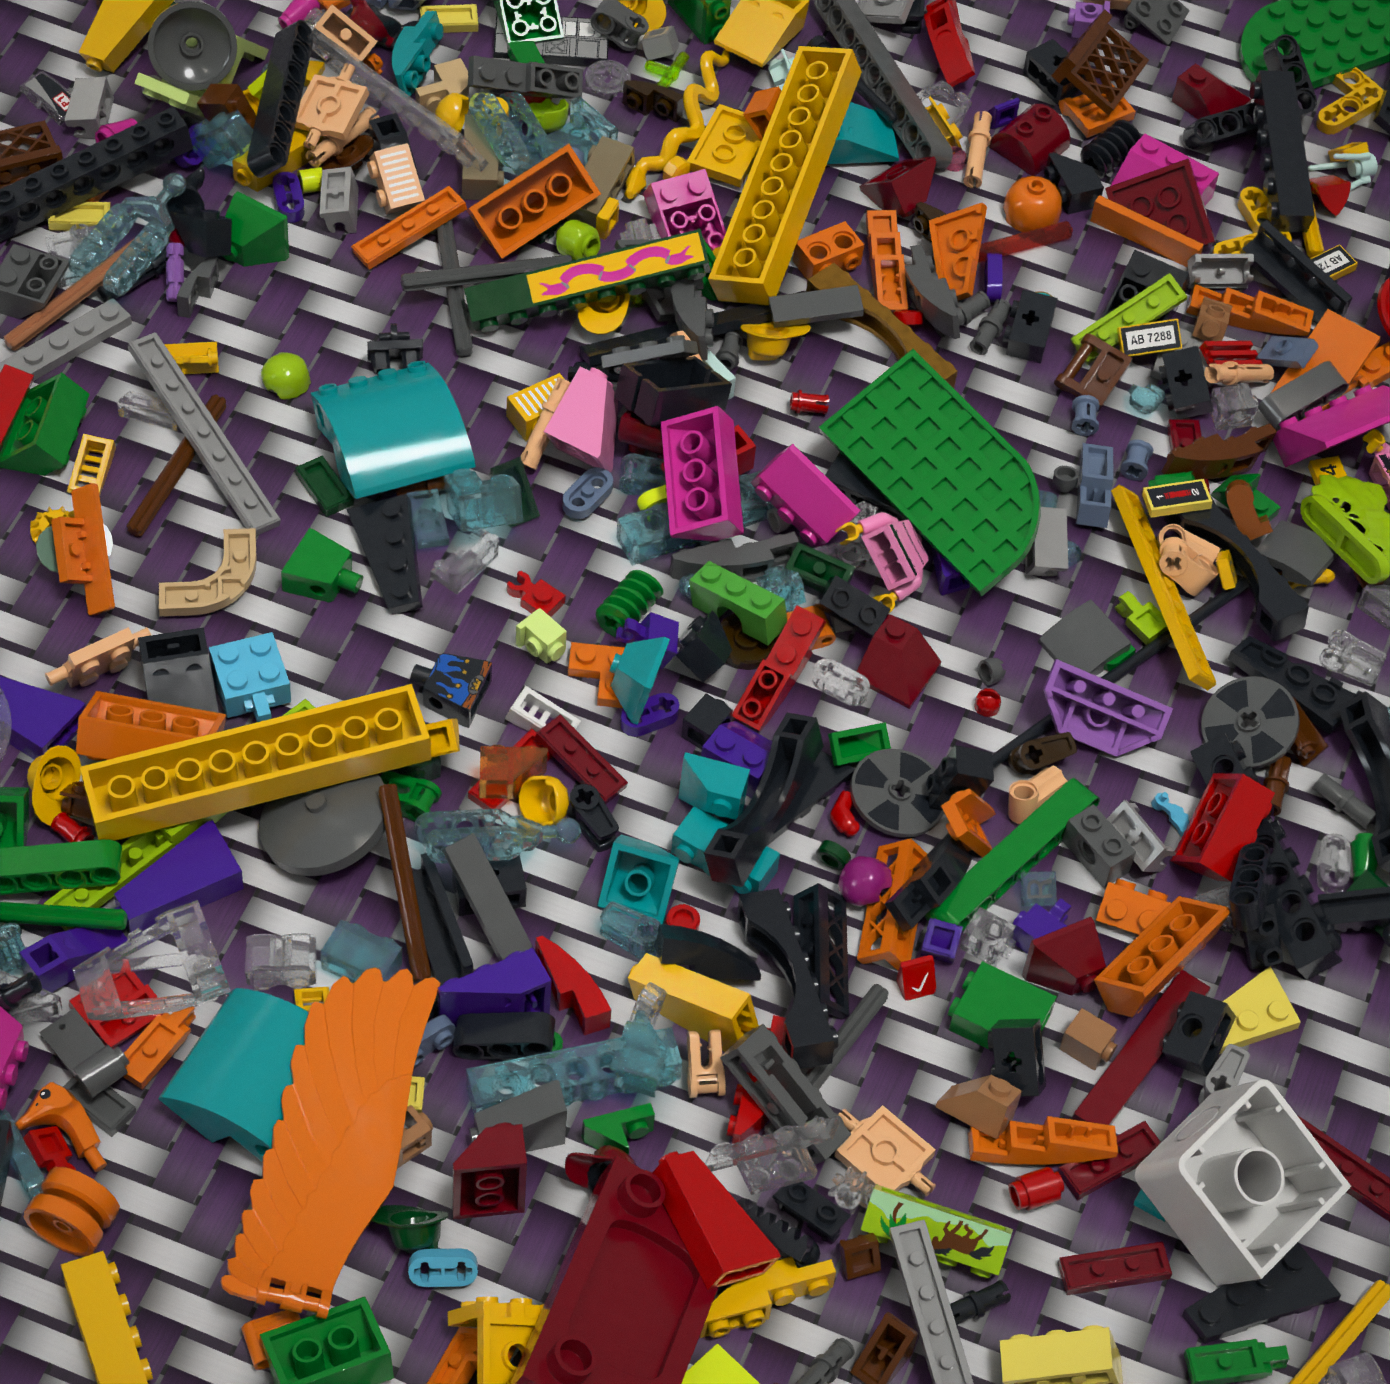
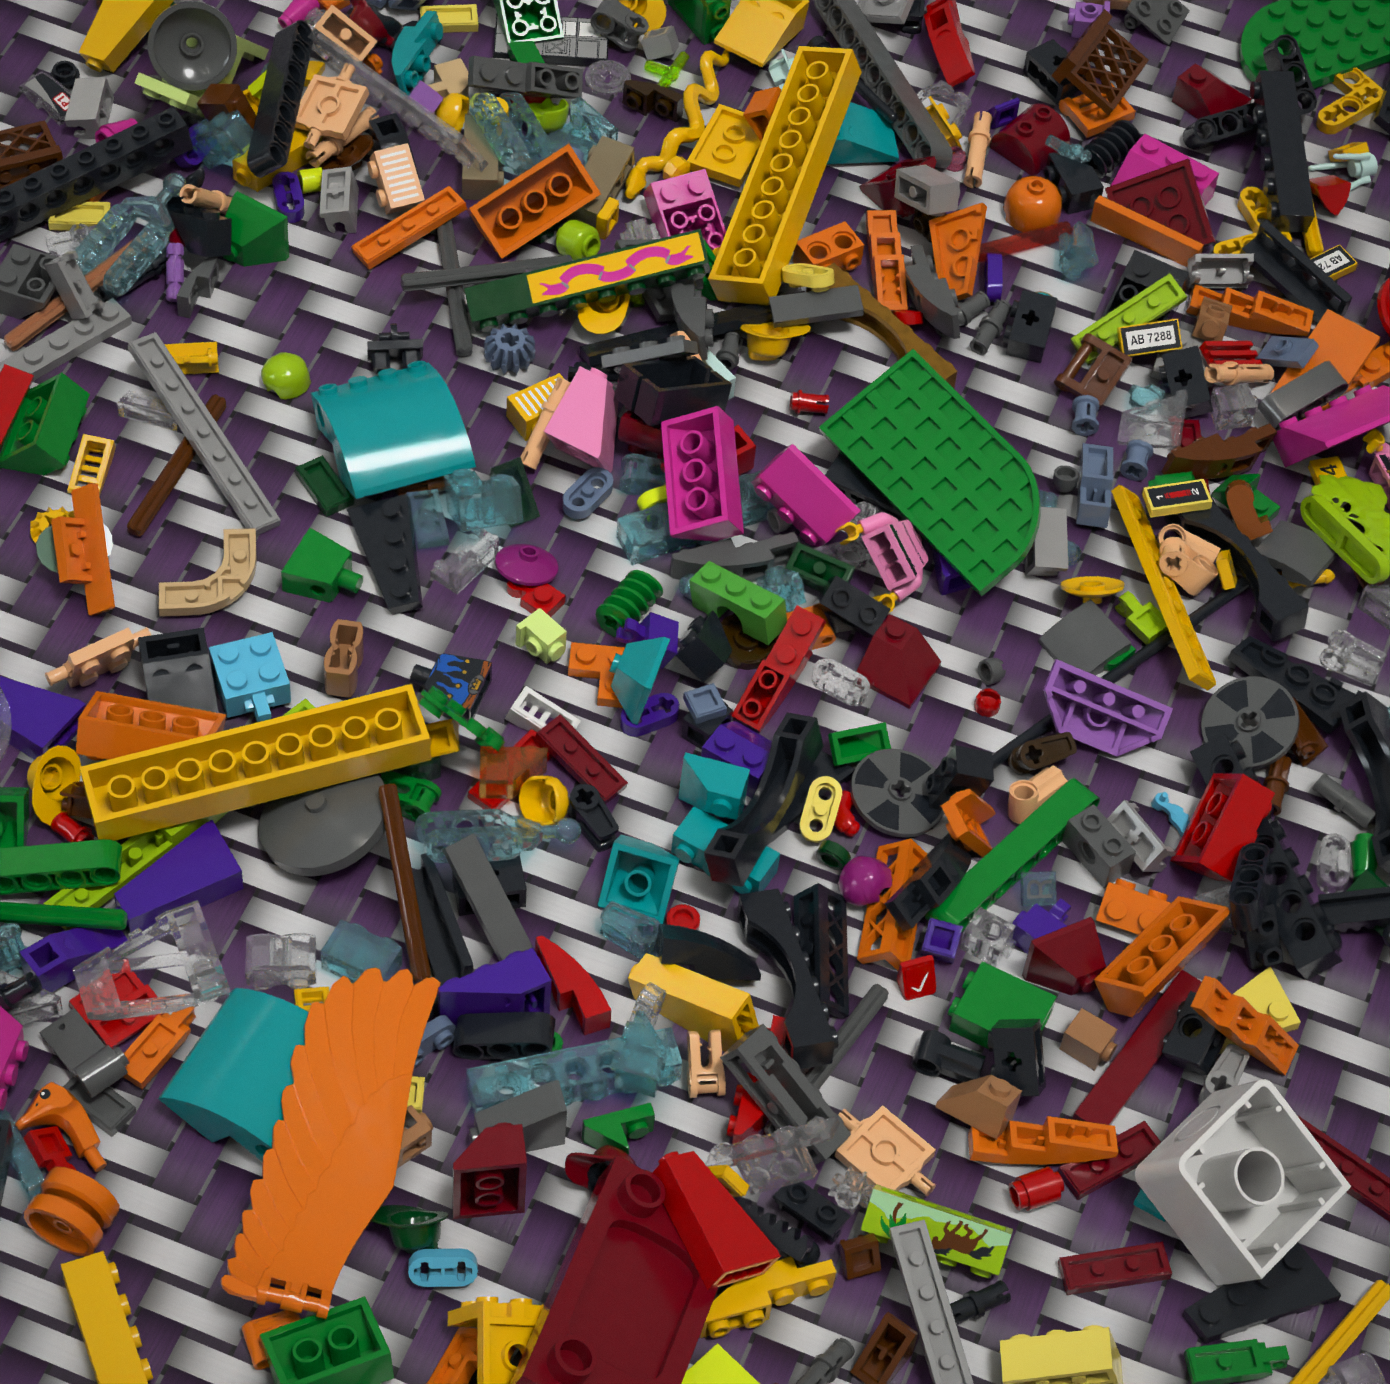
none -> light grey hinge [44,251,105,320]
none -> black plate [50,61,80,88]
none -> light nougat pin [179,184,233,215]
none -> medium nougat brick [324,619,364,698]
none -> medium lavender slope [406,80,443,116]
none -> green plant [418,686,505,756]
none -> sand blue gear [484,323,535,375]
none -> magenta dish [495,544,558,586]
none -> sand blue tile [683,683,727,724]
none -> yellow tile [707,1165,750,1197]
none -> light yellow plate [782,263,835,292]
none -> light yellow plate [799,776,842,843]
none -> light grey brick [894,165,960,216]
none -> black piece [911,1030,986,1082]
none -> clear light blue piece [1045,135,1092,162]
none -> clear light blue piece [1059,221,1098,281]
none -> yellow dish [1061,576,1124,604]
none -> clear wing [1117,390,1188,449]
none -> orange slope [1191,976,1299,1075]

